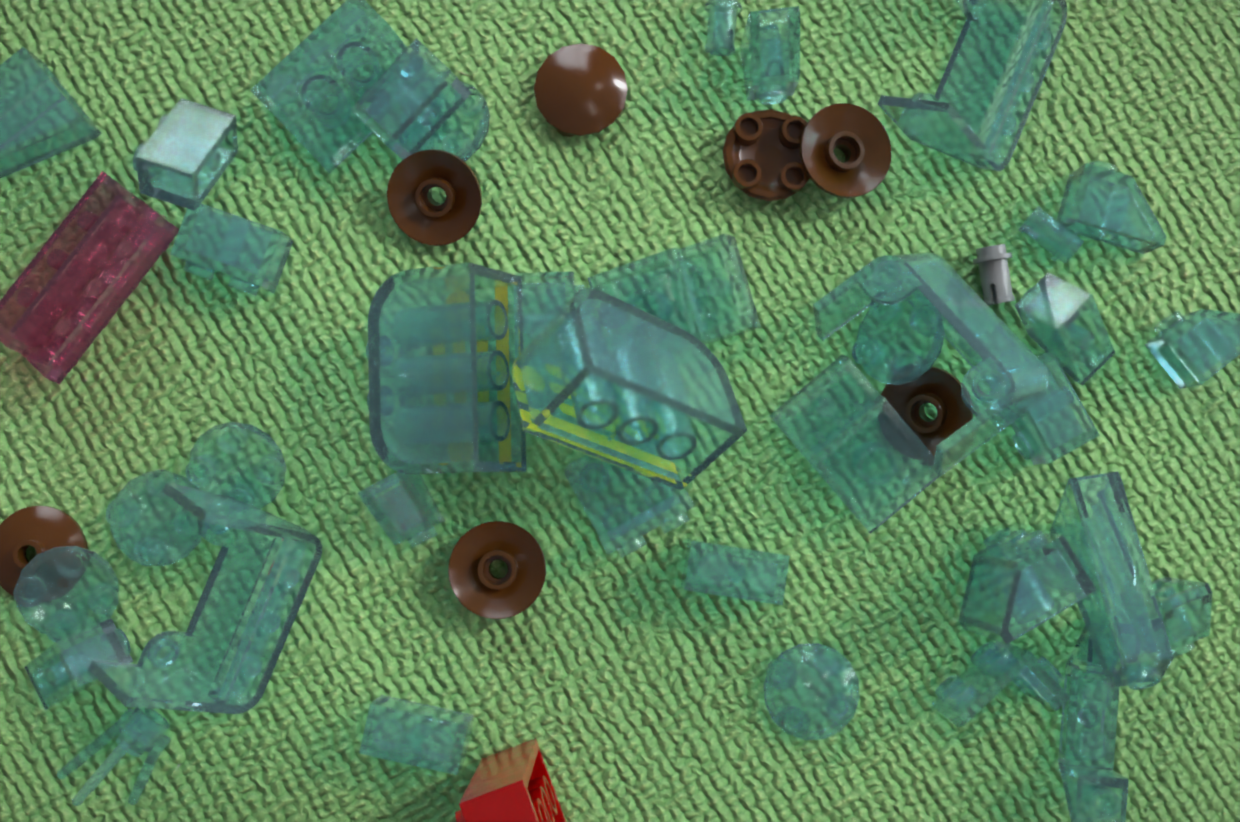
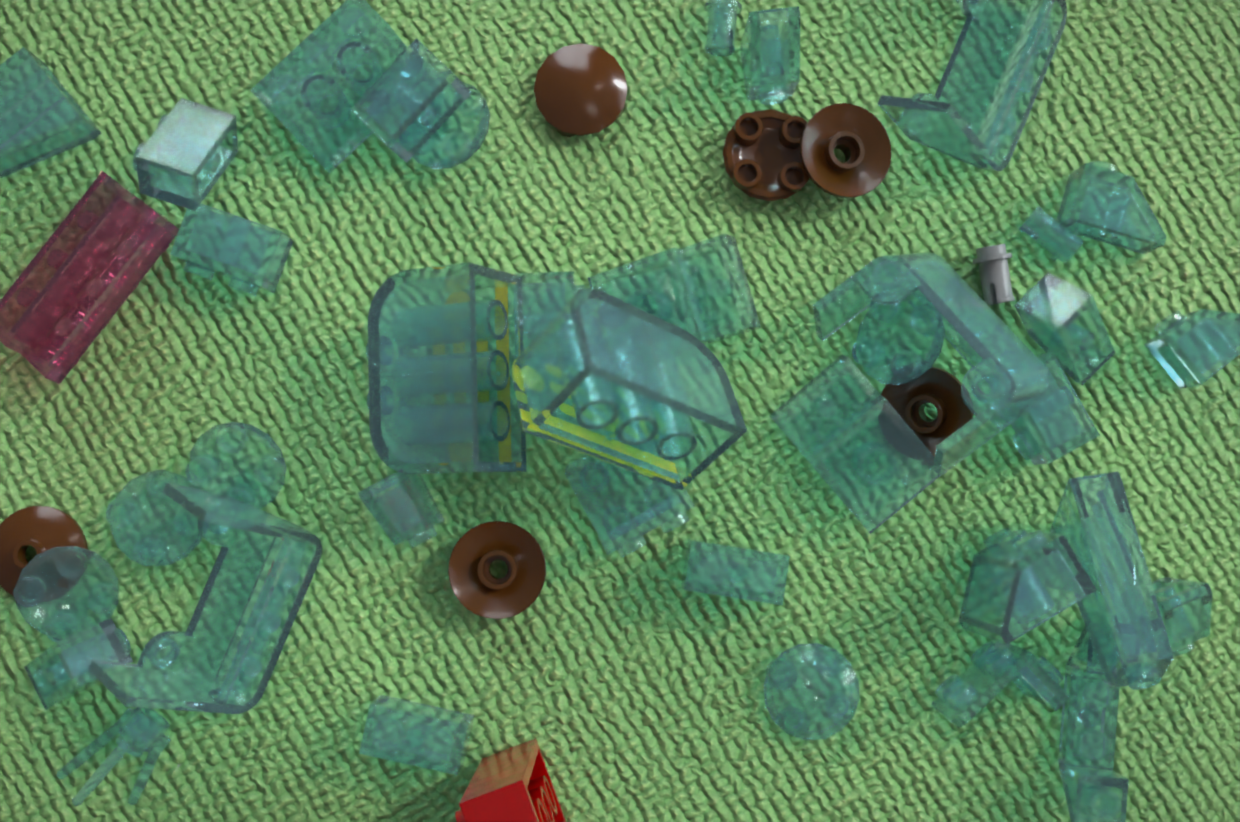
reddish brown dish [387,149,482,246] -> none

